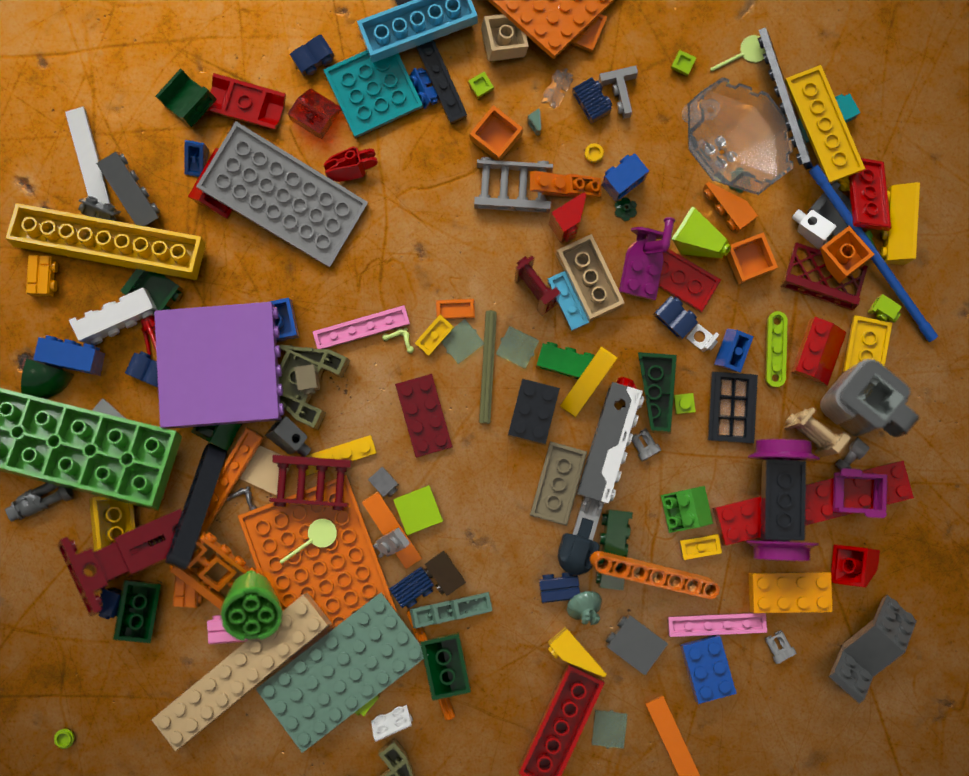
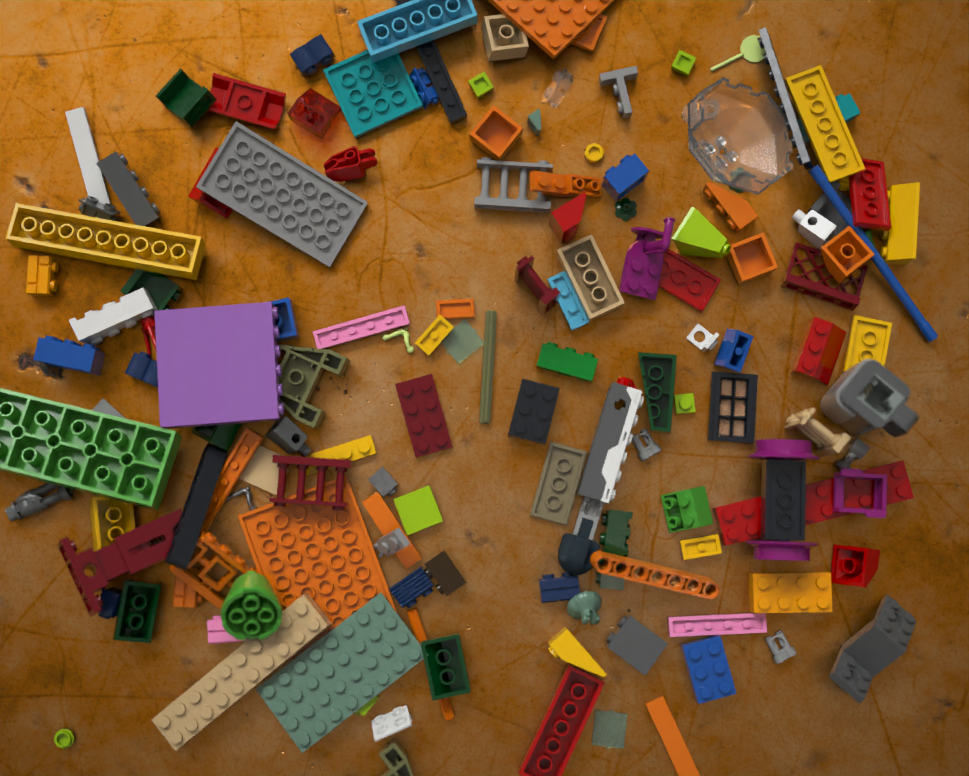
dark green brick [21,359,74,399] -> none
blue slope [184,140,209,177] -> none
yellowish green piece [280,519,337,564] -> none
dark tan brick [294,364,320,395] -> none
sand green slope [410,592,492,629] -> none
clear light blue piece [496,326,539,369] -> none
yellow slope [560,346,617,417] -> none
dark blue brick [572,77,612,124] -> none
dark blue brick [653,296,698,340] -> none
lime plate [765,311,788,388] -> none
lime brick [867,294,902,323] -> none

